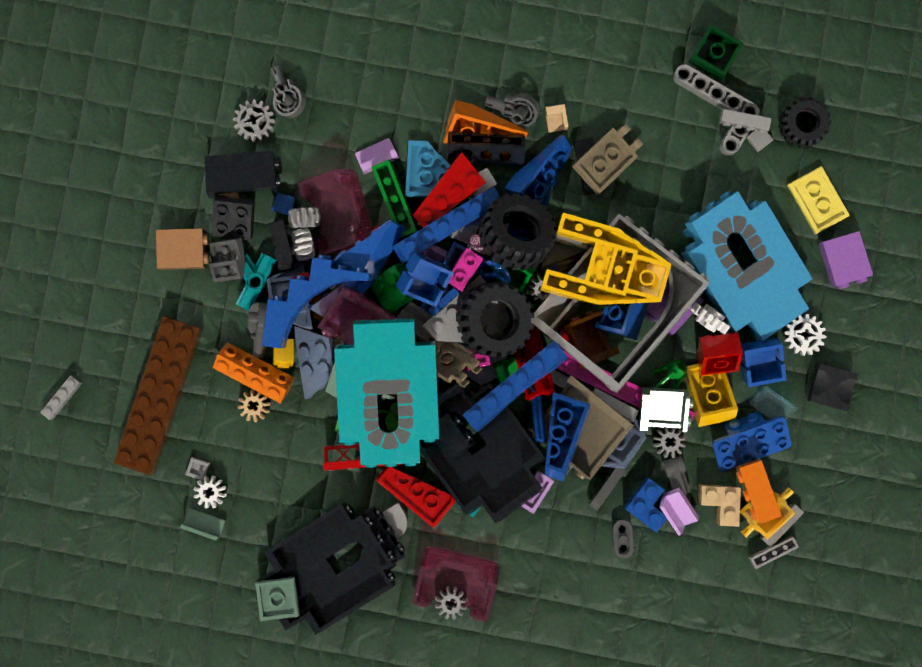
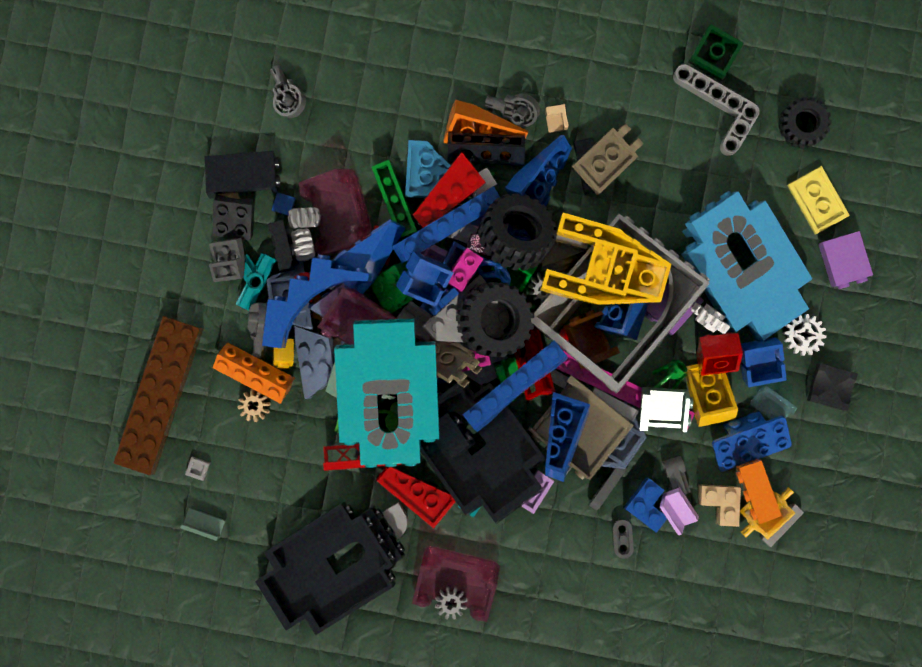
light grey piece [40,375,83,420] -> none
medium nougat brick [156,229,209,270] -> none
white gear [194,476,227,508] -> none
light grey gear [233,99,275,142] -> none
sand green tile [255,577,300,621] -> none
lavender panel [355,138,399,174] -> none
blue axle [531,389,546,443] -> none
light grey gear [653,427,686,458] -> none
light grey piece [720,109,771,133] -> none
light grey tile [746,130,773,153] -> none
light grey piece [748,535,799,569] -> none

